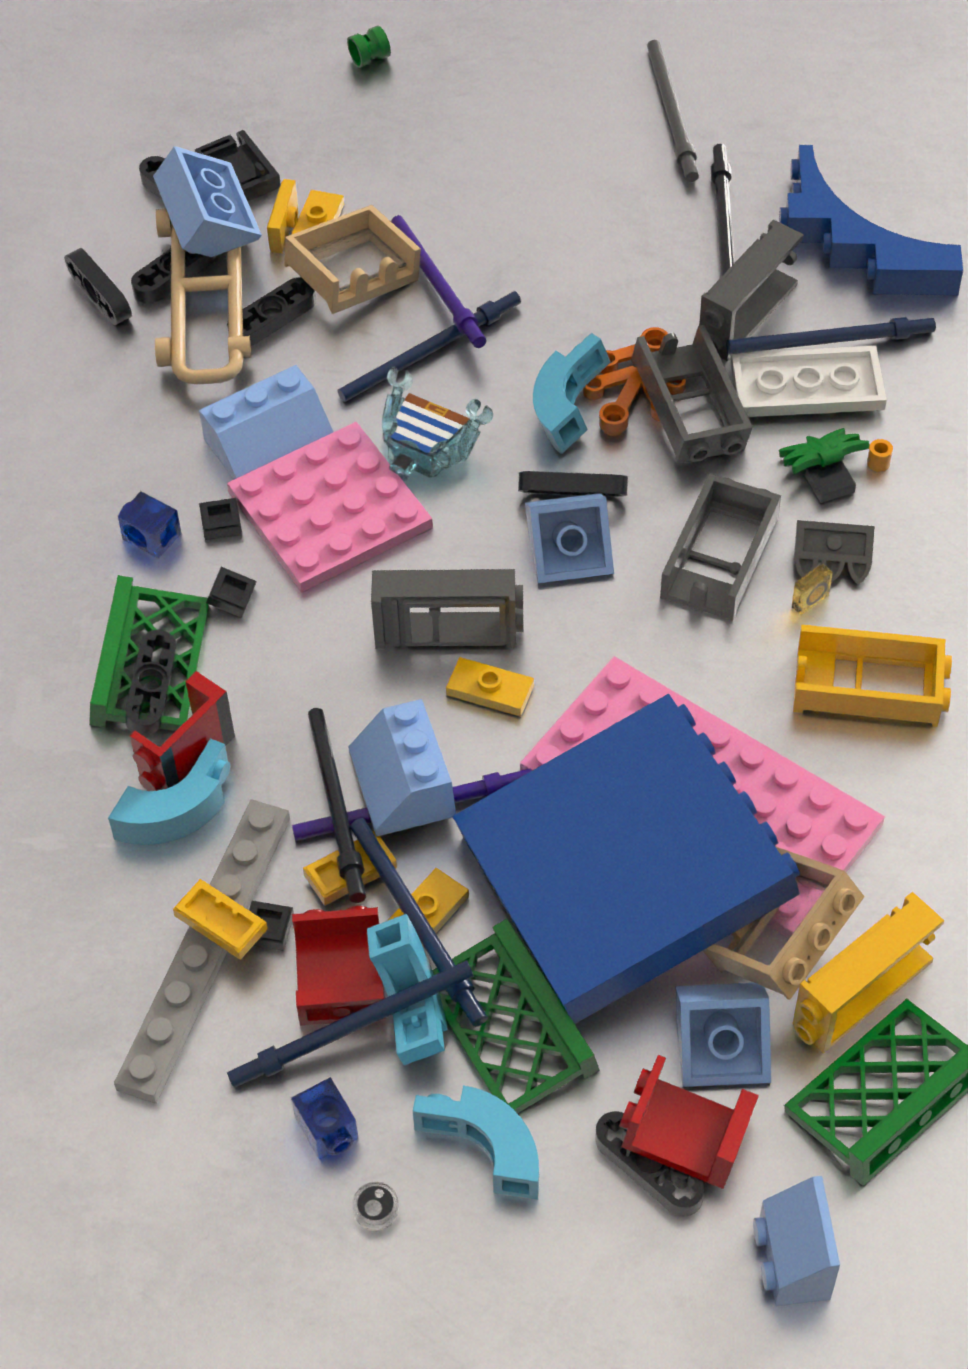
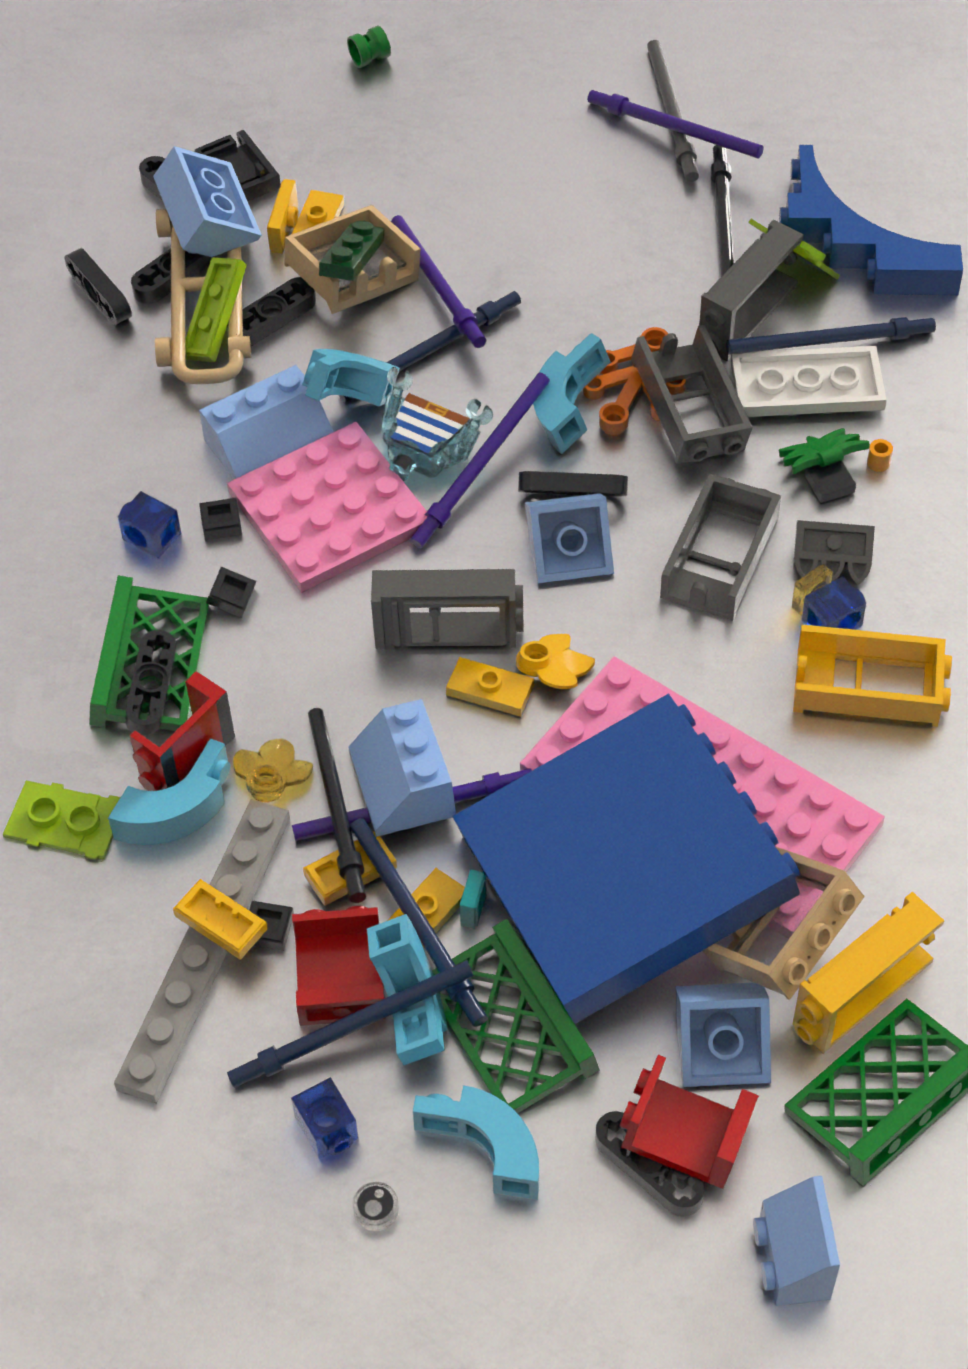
none -> lime piece [3,780,121,860]
none -> lime tile [185,257,247,362]
none -> clear yellow plate [233,738,313,802]
none -> medium azure arch [302,349,400,407]
none -> dark green plate [319,221,384,281]
none -> dark purple bar [410,372,550,549]
none -> teal tile [459,869,487,929]
none -> yellow plate [516,634,595,689]
none -> dark purple bar [587,90,764,159]
none -> lime piece [748,218,840,280]
none -> clear blue brick [801,576,867,630]

